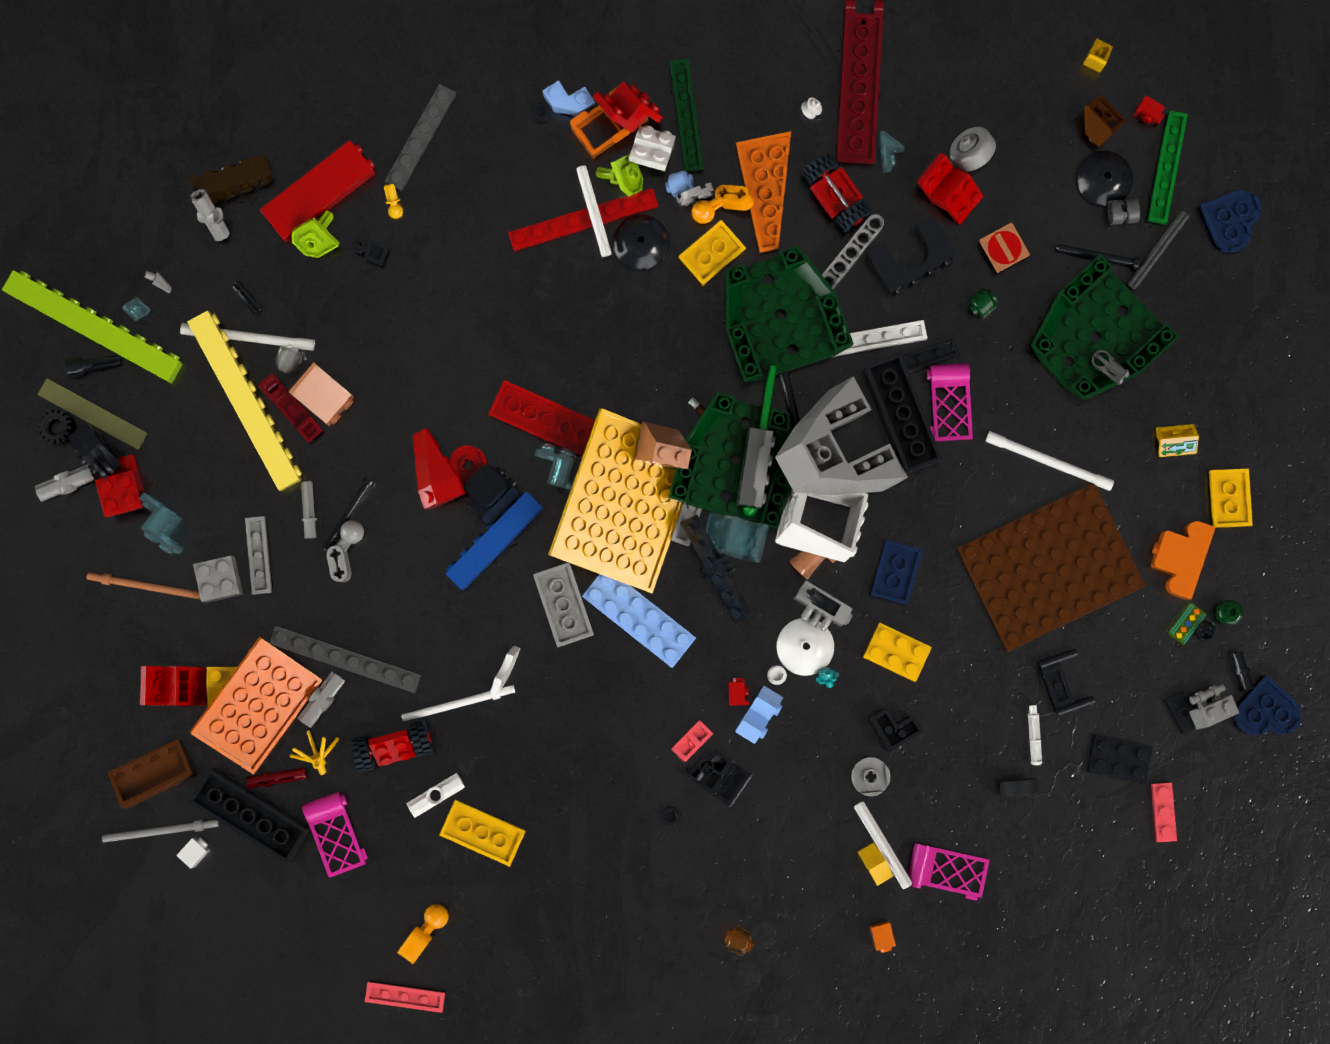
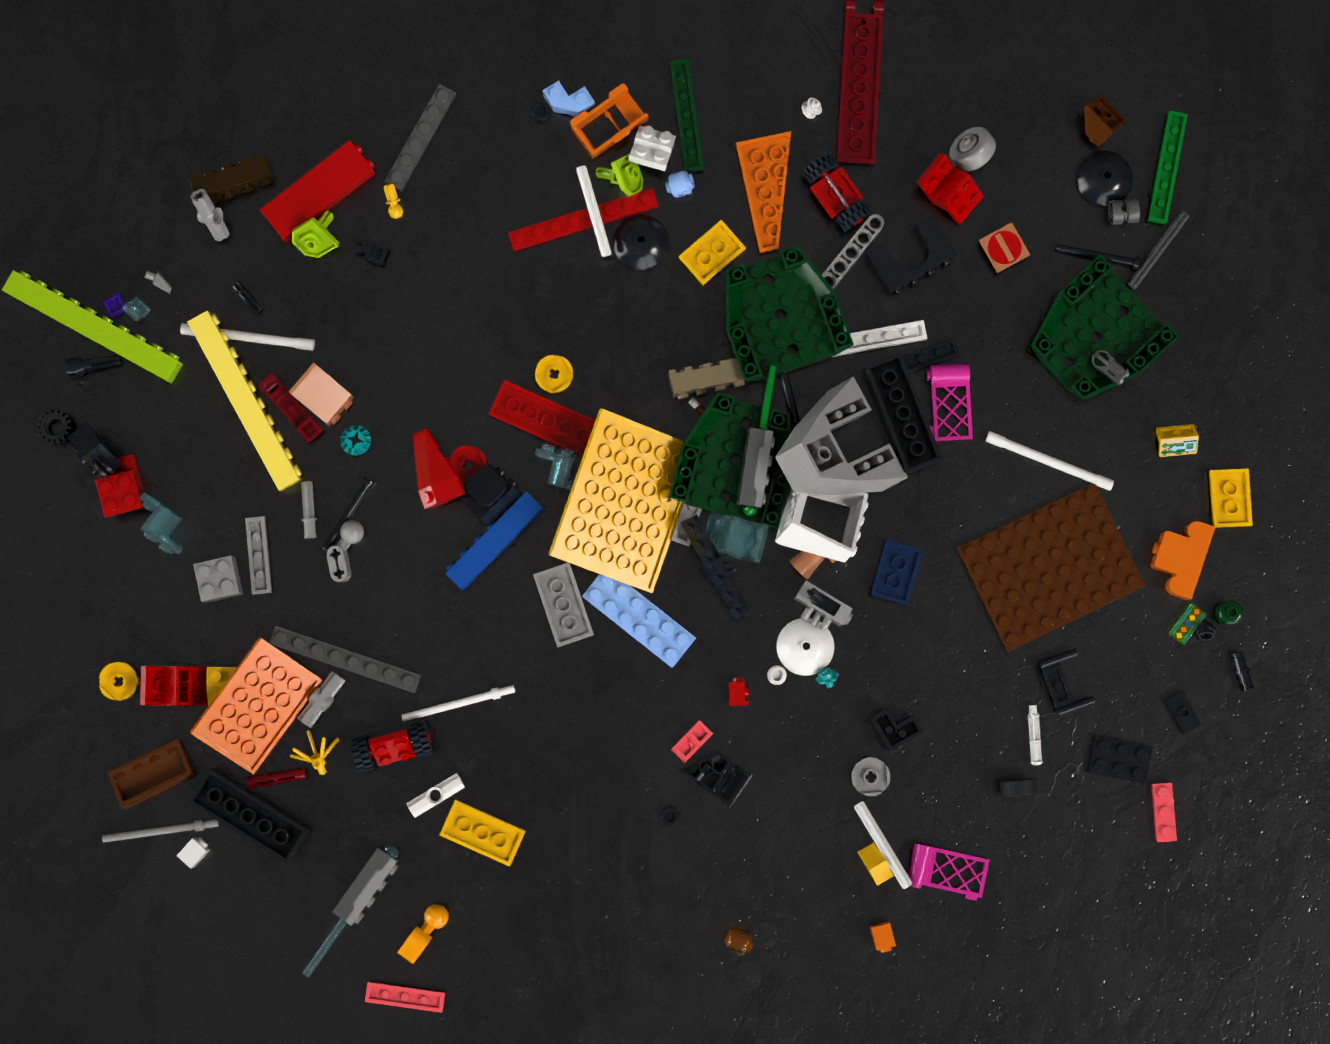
light grey piece [35,465,96,502] -> none
olive tile [37,378,148,450] -> none
nougat bar [87,572,201,600] -> none
clear head [275,344,303,374] -> none
dark pink piece [302,791,368,878] -> none
white tile [490,646,520,696] -> none
red bracket [592,81,663,133] -> none
nougat slope [635,422,692,469] -> none
light grey plate [676,183,714,206] -> none
light orange beam [691,185,754,224] -> none
light blue brick [735,686,783,744] -> none
yellow plate [863,623,932,682] -> none
clear light blue slope [879,131,905,173] -> none
dark green head [969,288,998,317] -> none
yellow slope [1083,38,1113,73] -> none
red brick [1132,96,1165,124] -> none
light grey brick [1189,684,1239,730] -> none
dark blue plate [1199,190,1262,253] -> none
dark blue plate [1233,675,1301,736] -> none
none -> yellow plate [99,662,140,701]
none -> dark purple tile [102,293,129,319]
none -> piece [303,846,399,977]
none -> teal gear [340,425,371,456]
none -> yellow plate [535,355,573,394]
none -> dark tan wedge [668,358,745,400]

